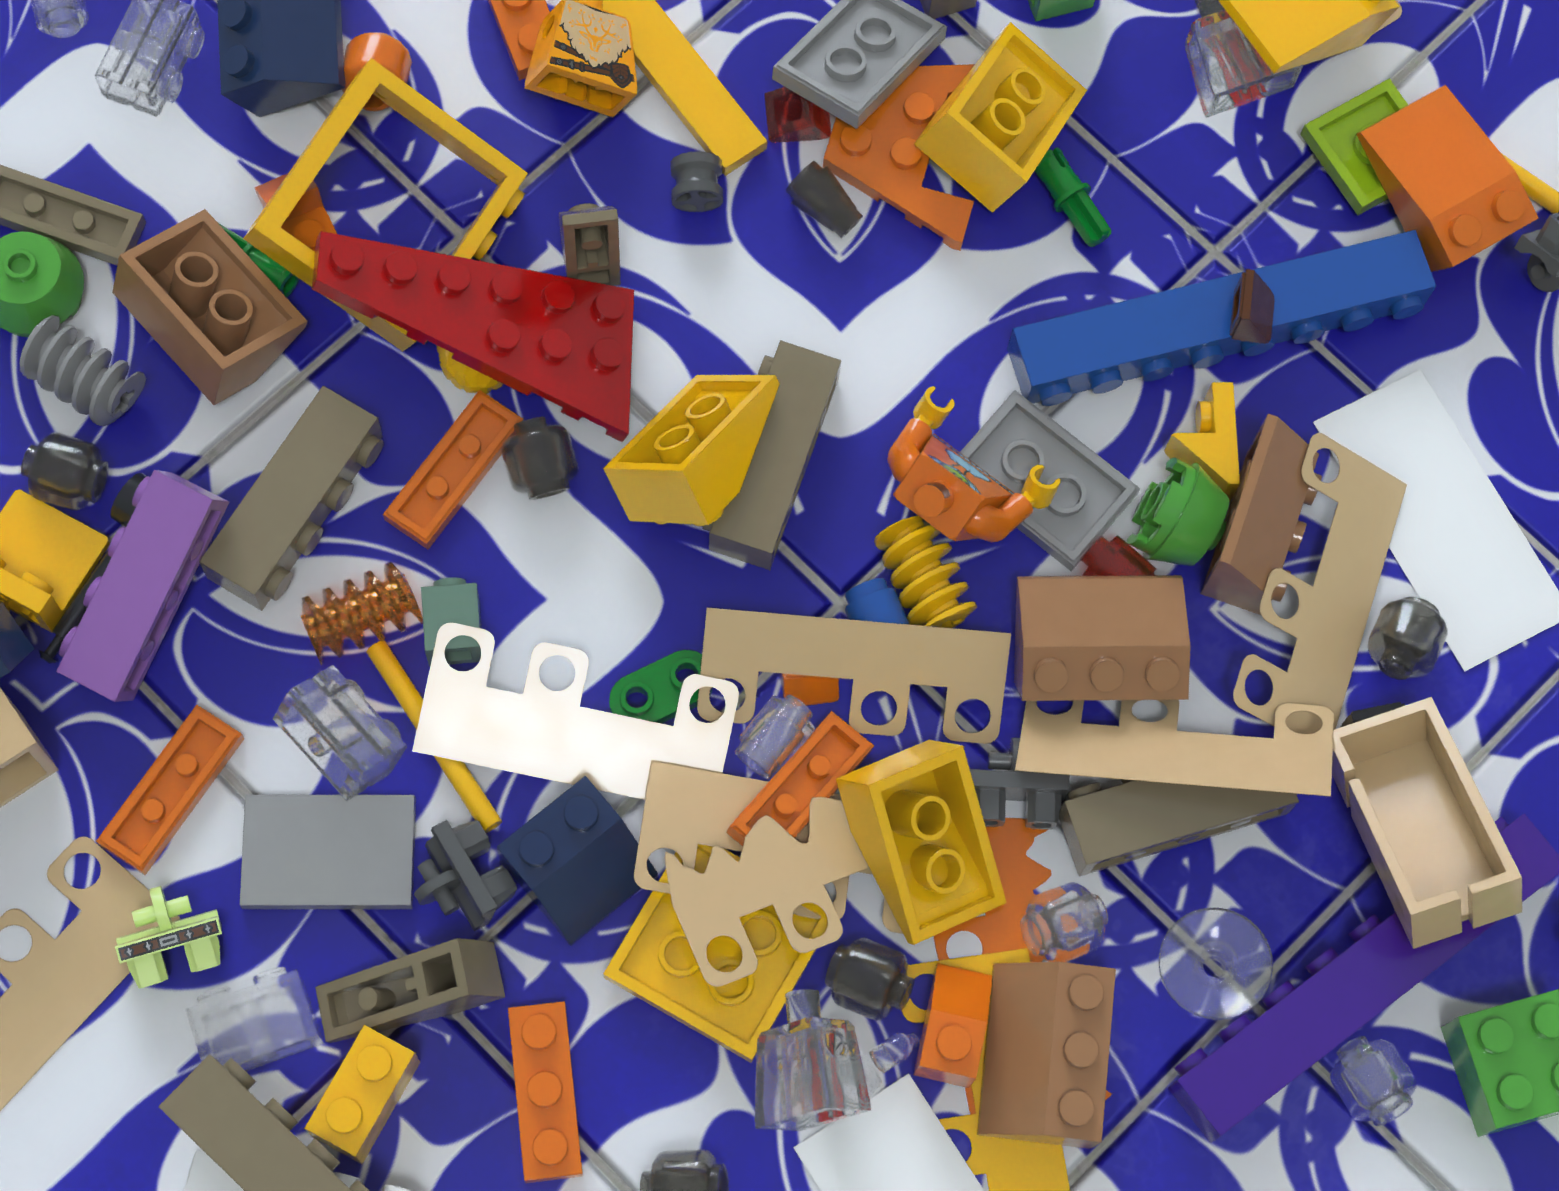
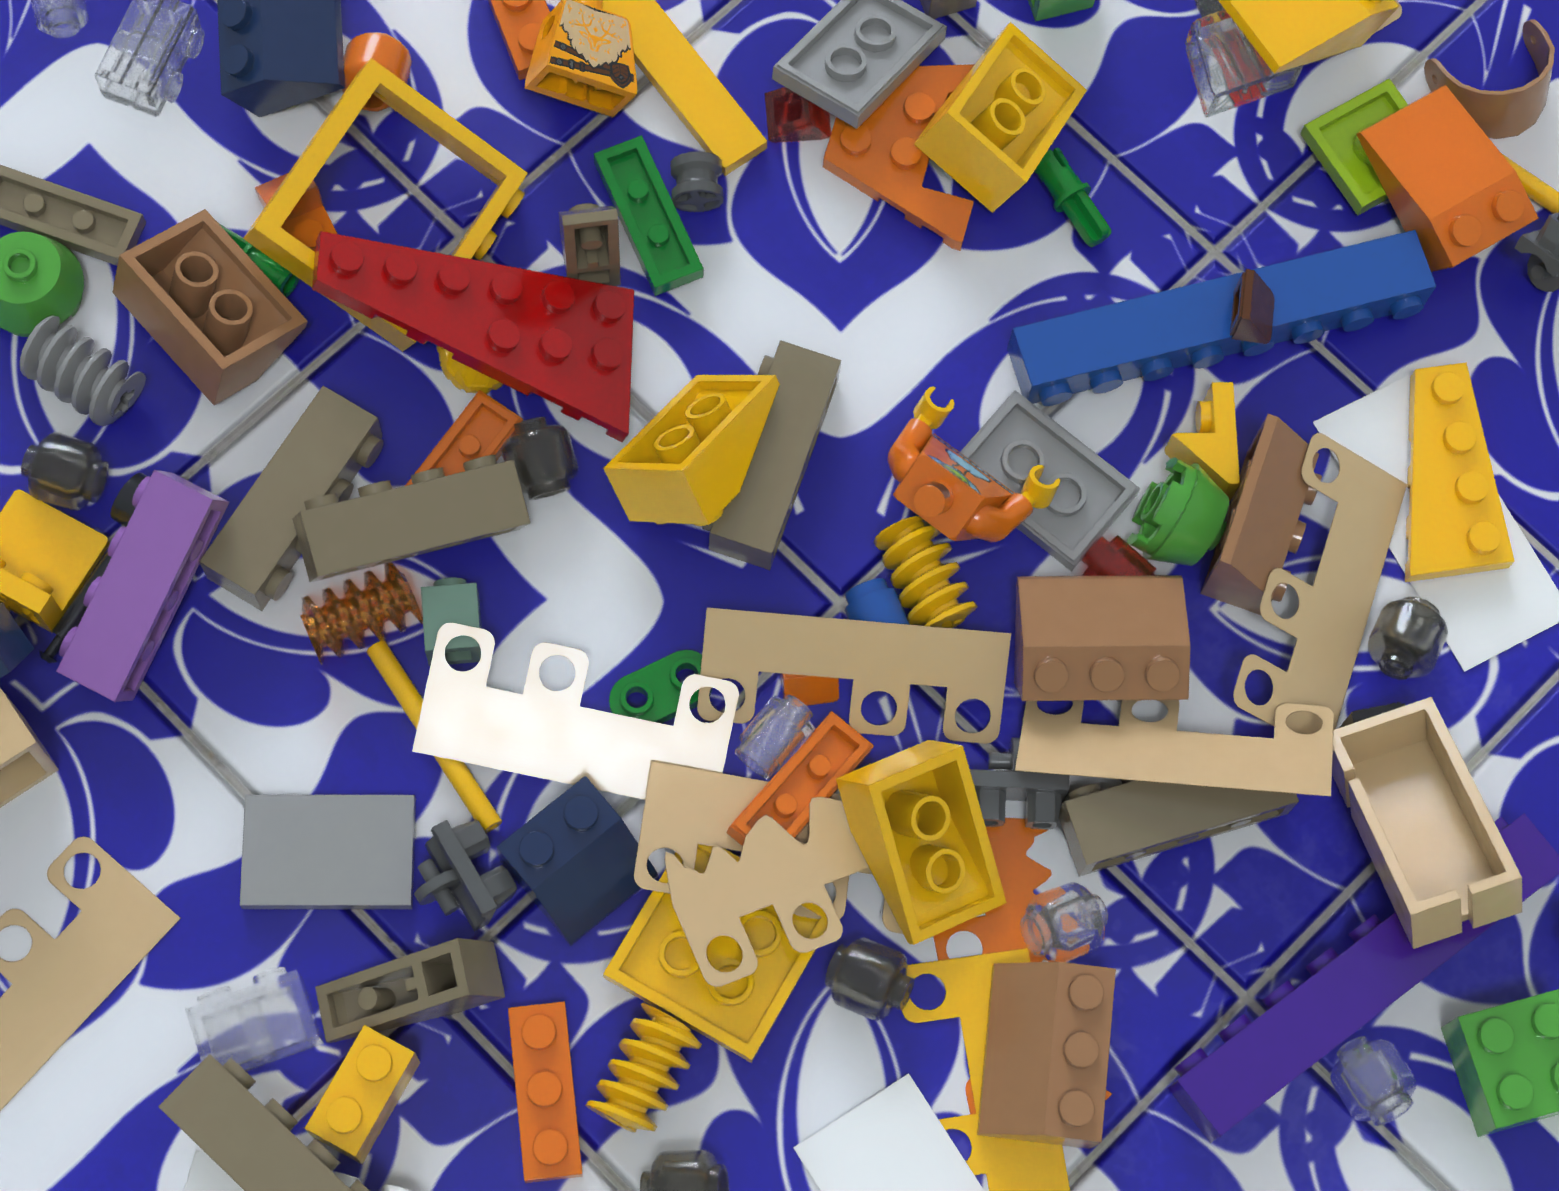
orange tile [96,704,245,875] -> none
yellowish green hips [115,886,222,988] -> none
clear brick [273,665,407,801] -> none
clear torso [755,989,871,1131] -> none
clear smoke cone [786,161,863,239] -> none
clear piece [844,1032,920,1098] -> none
orange slope [913,963,992,1088] -> none
clear dish [1158,908,1273,1020] -> none
none -> dark tan brick [292,455,531,582]
none -> yellow piece [586,1003,702,1133]
none -> green plate [593,135,704,296]
none -> yellow wing [1405,362,1515,582]
none -> medium nougat piece [1424,19,1555,139]

